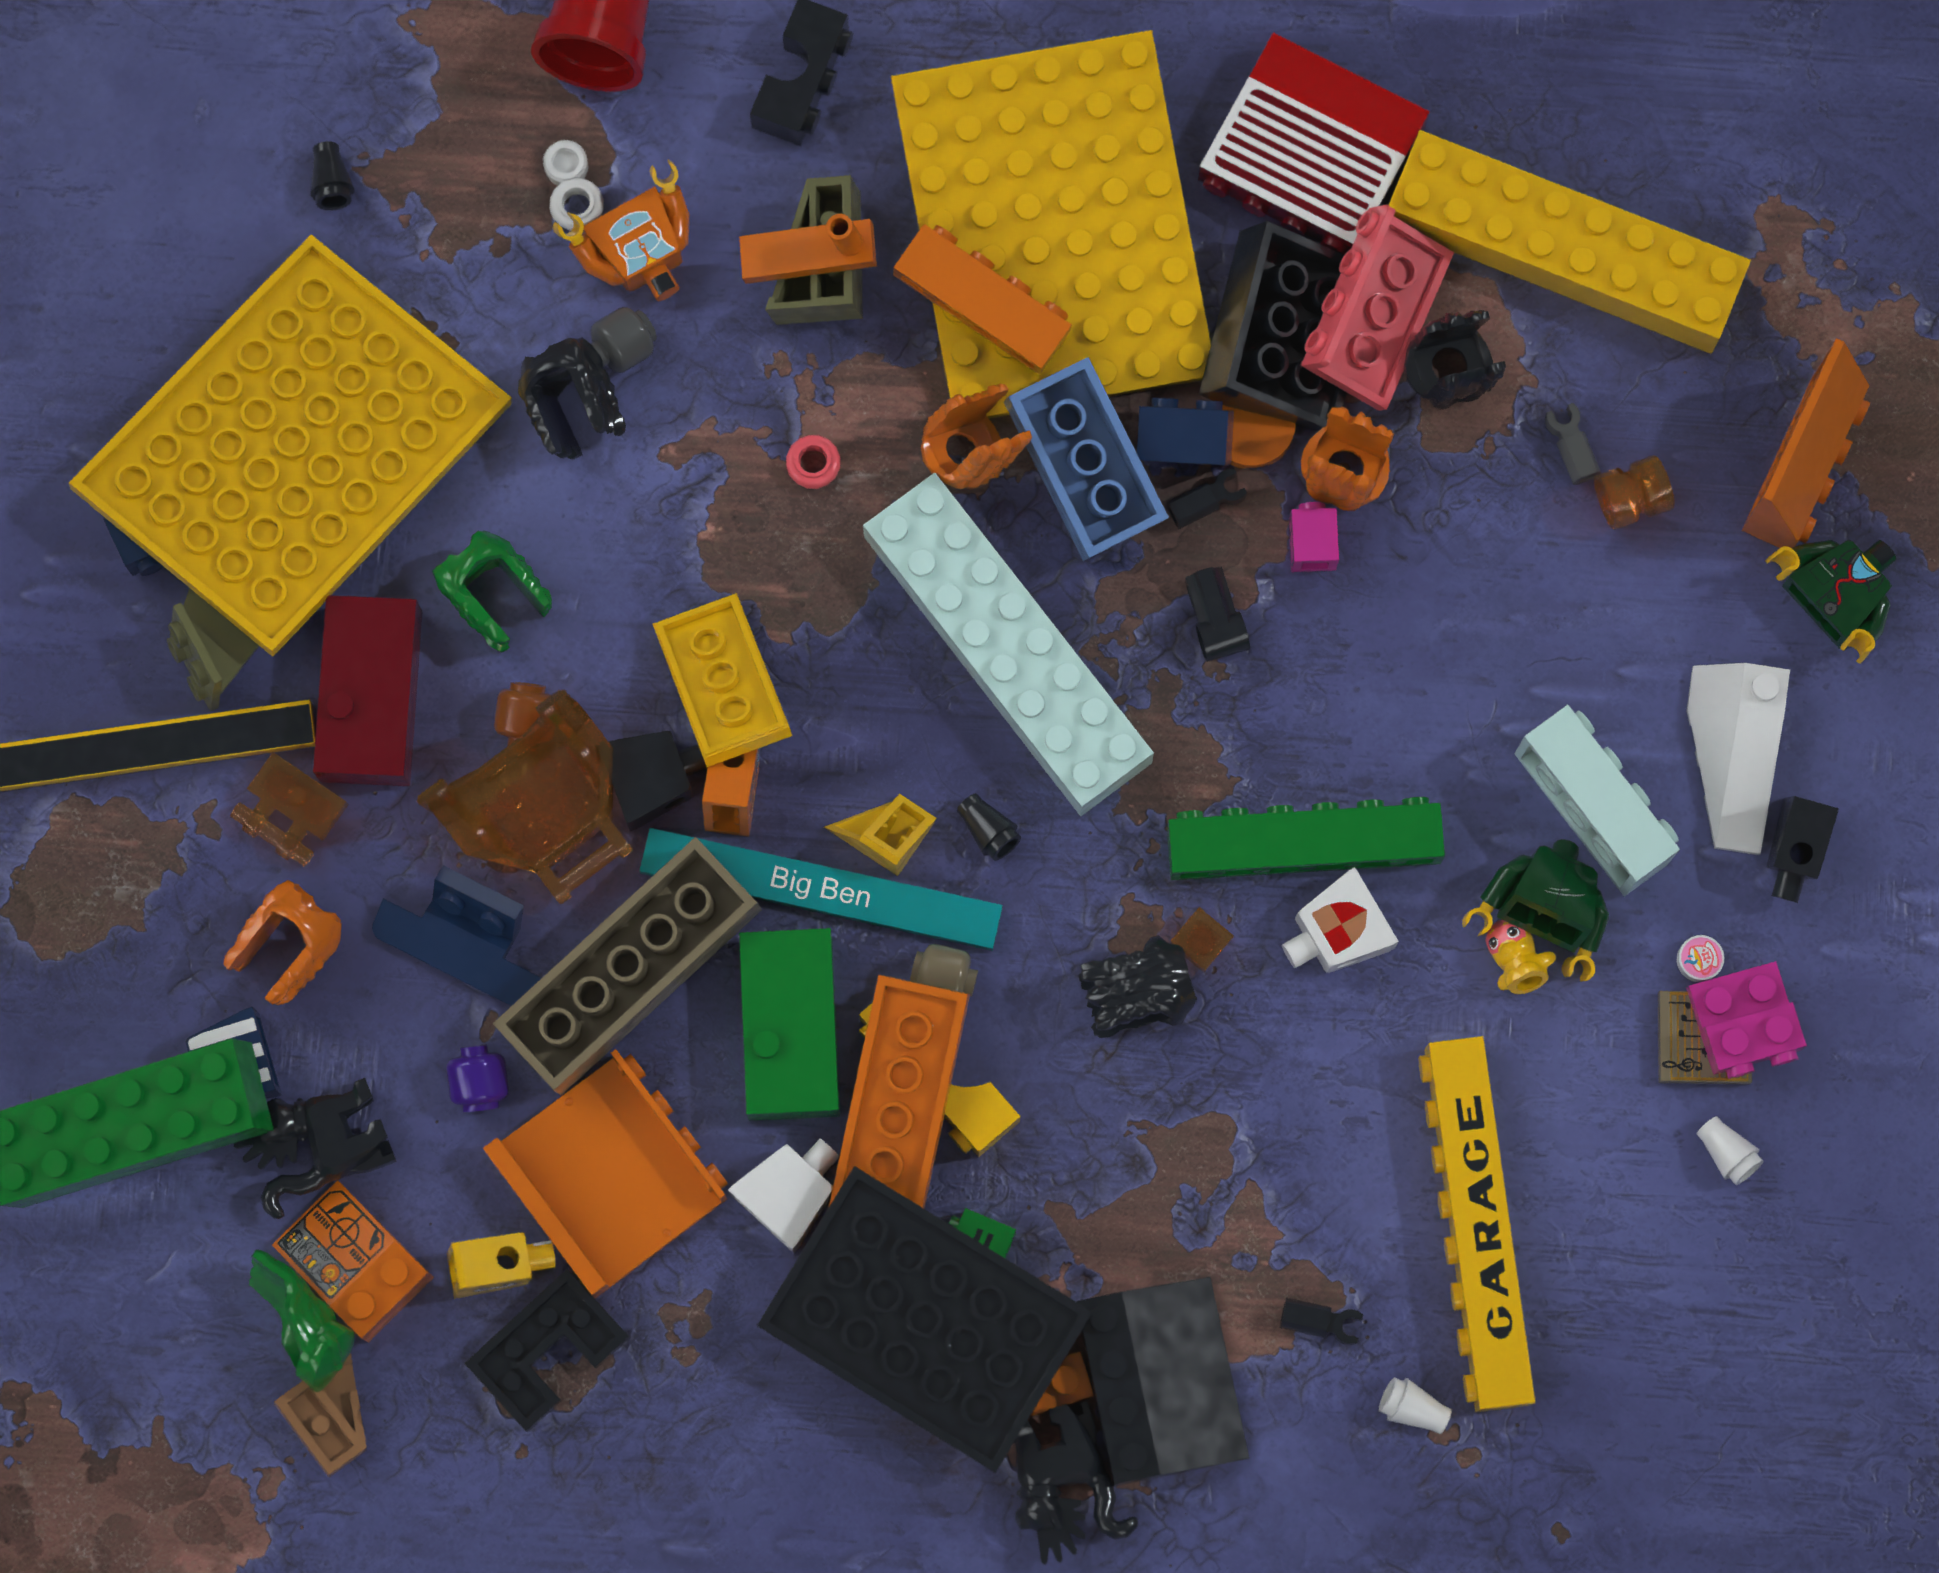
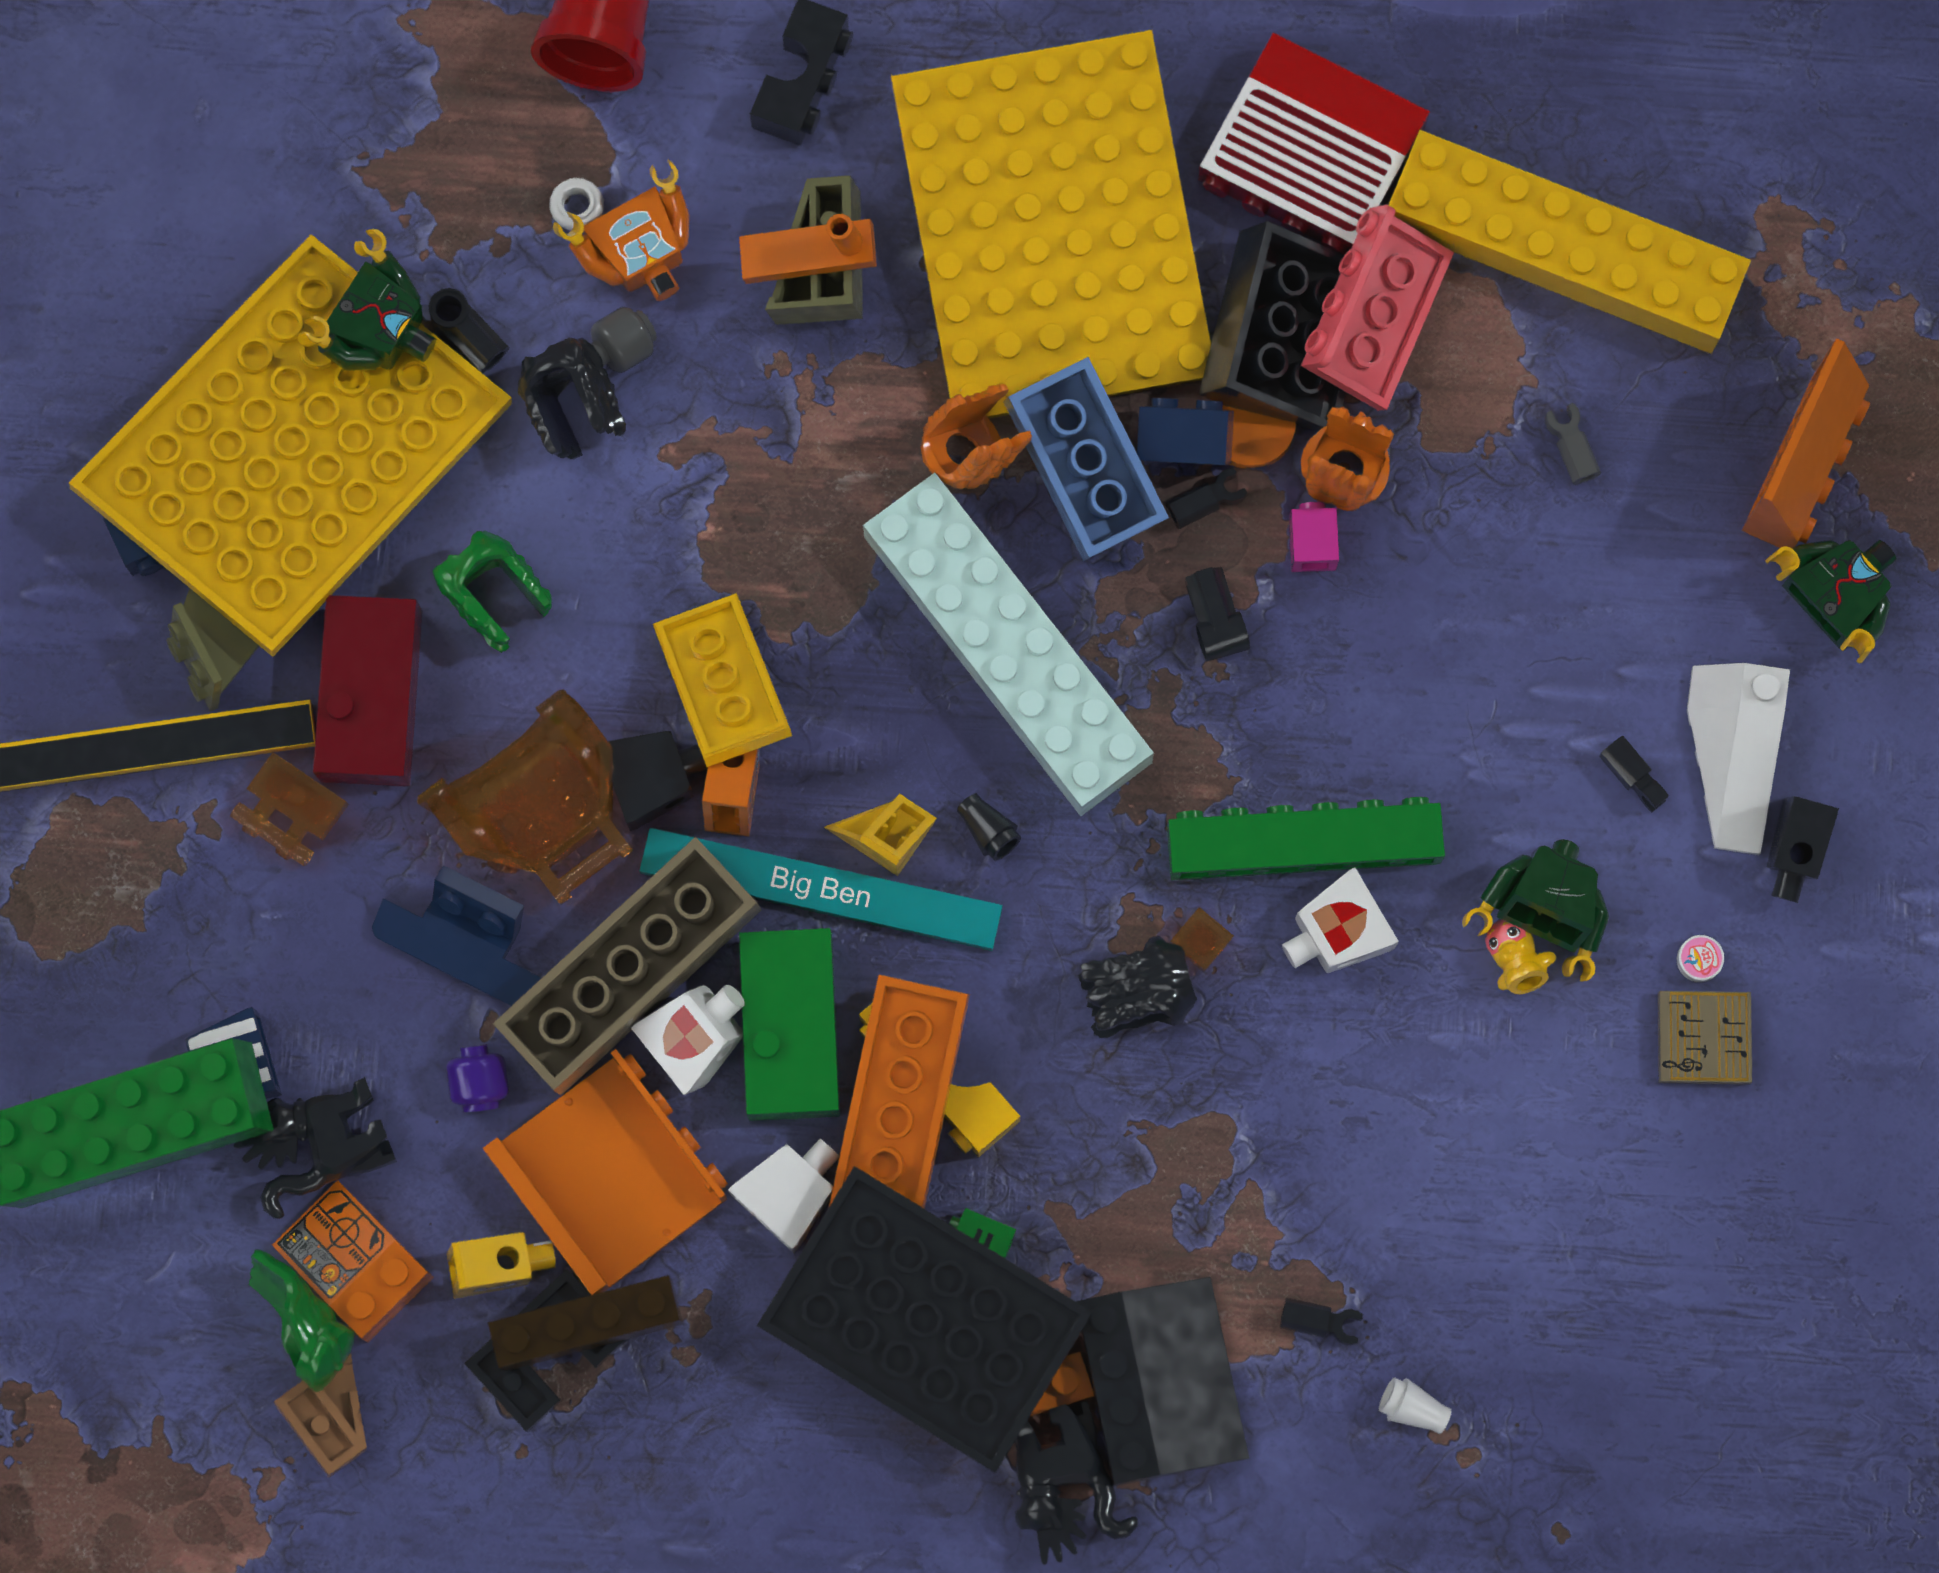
orange piece [223,880,342,1005] -> none
black cone [311,141,355,211] -> none
dark orange head [494,682,555,749] -> none
white tile [543,140,588,185] -> none
coral piece [786,435,841,489] -> none
orange brick [893,224,1072,375] -> none
dark tan head [910,944,978,997] -> none
black piece [1404,310,1506,410] -> none
yellow brick [1419,1036,1535,1412] -> none
light aqua brick [1515,705,1680,897] -> none
clear orange wheel [1594,455,1675,530] -> none
dark pink plate [1686,961,1807,1079] -> none
white cone [1696,1116,1764,1185] -> none
none -> dark green torso [298,229,436,370]
none -> black piece [428,288,509,374]
none -> dark brown brick [488,1275,683,1372]
none -> white torso [631,985,745,1095]
none -> black bar [1599,735,1669,813]

